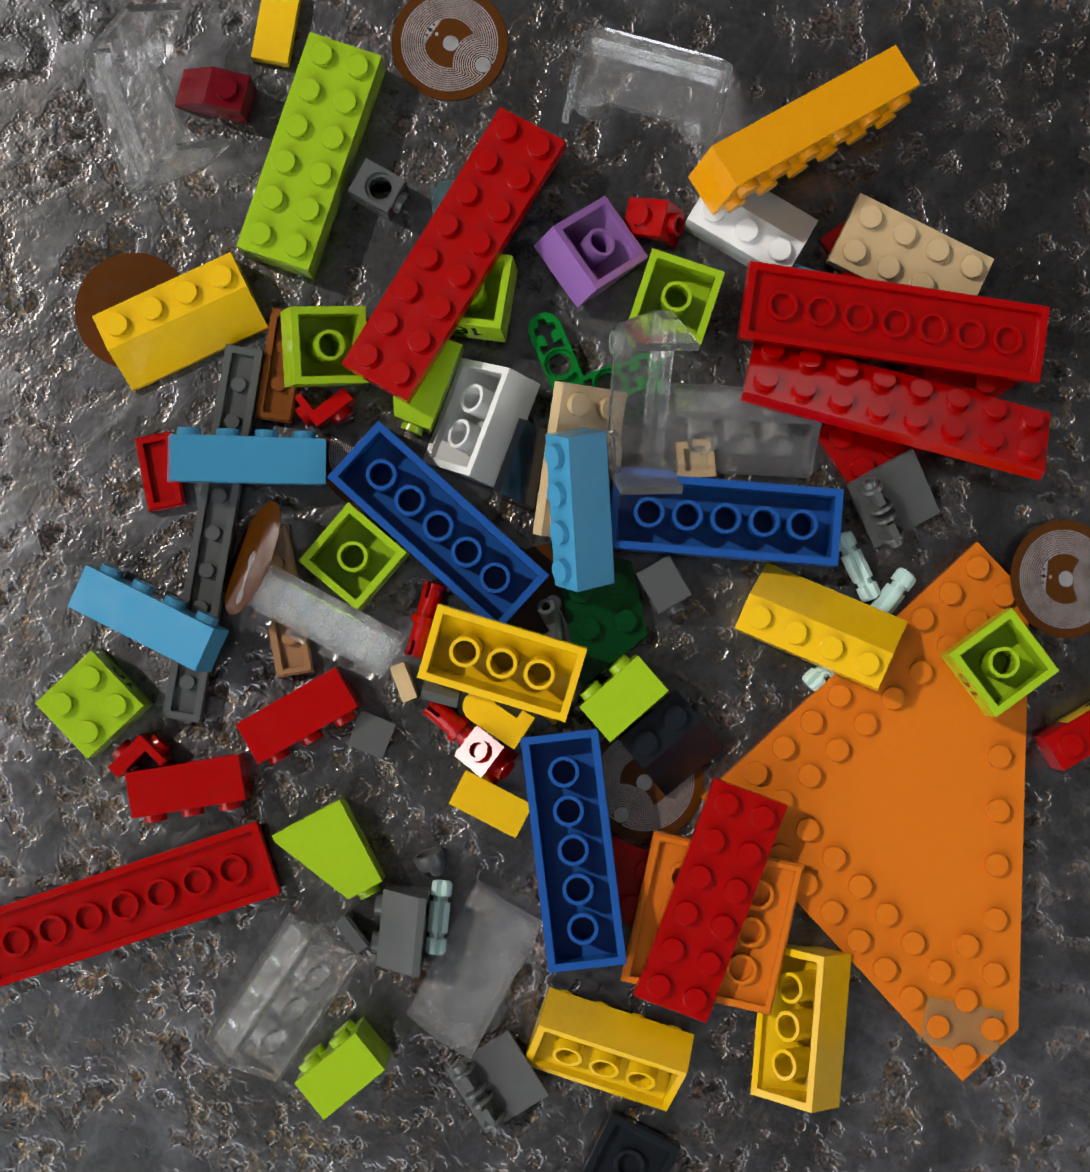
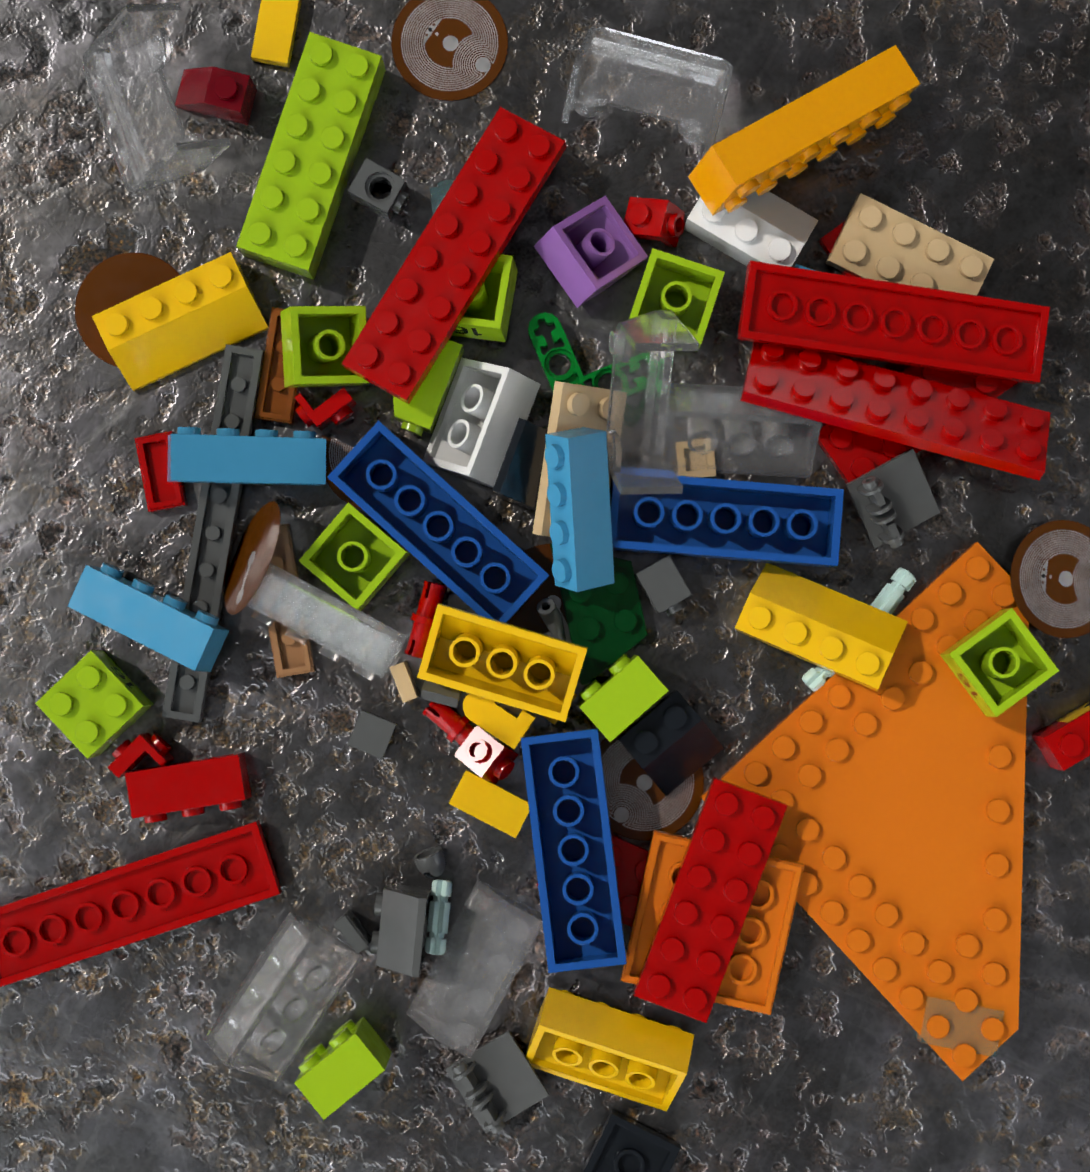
red brick [235,667,362,766] -> none
lime slope [272,797,386,900] -> none
yellow slope [750,944,852,1113] -> none
light aqua axle [839,530,881,602] -> none

